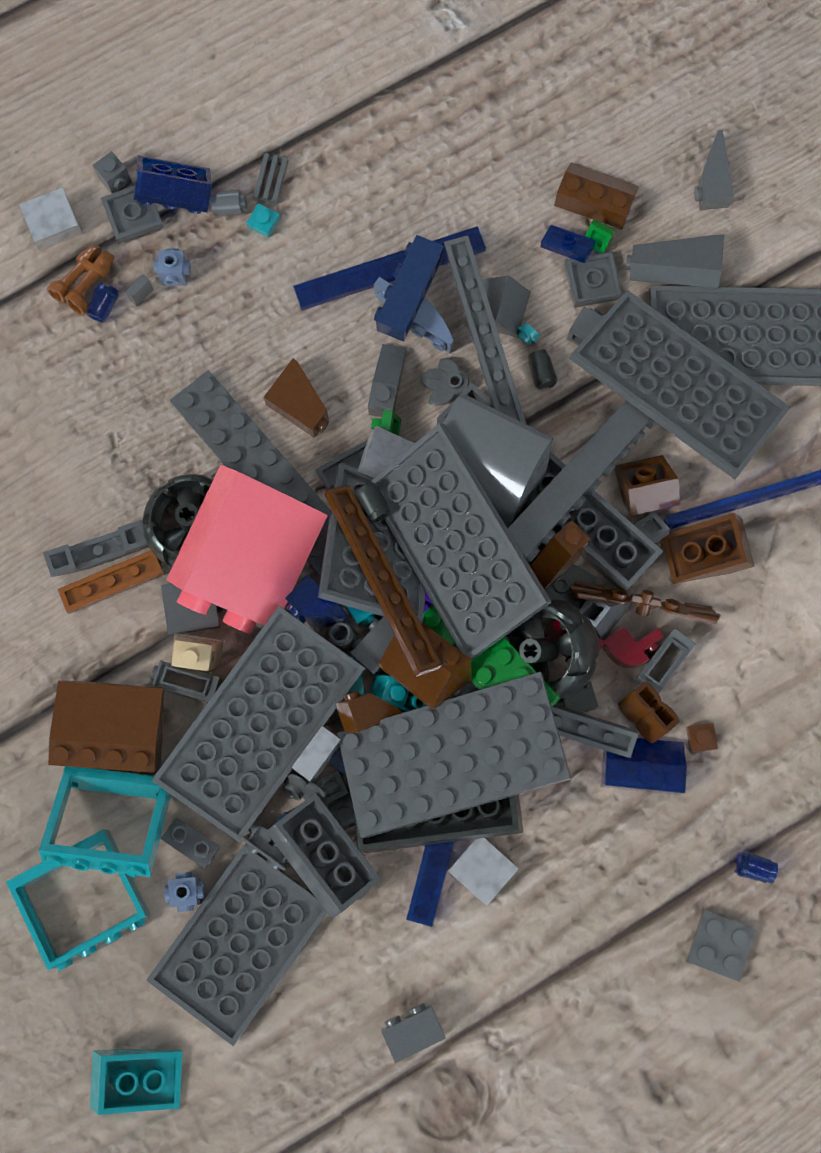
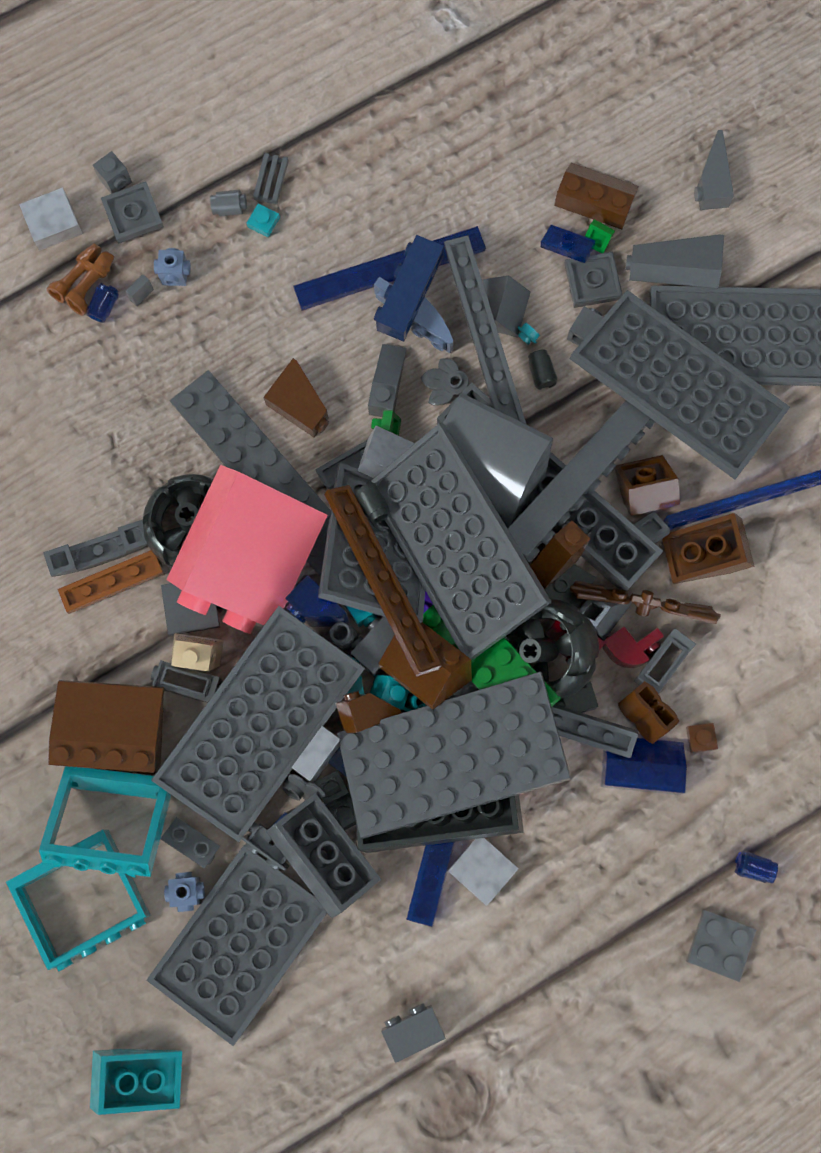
clear blue slope [134,155,212,214] -> none

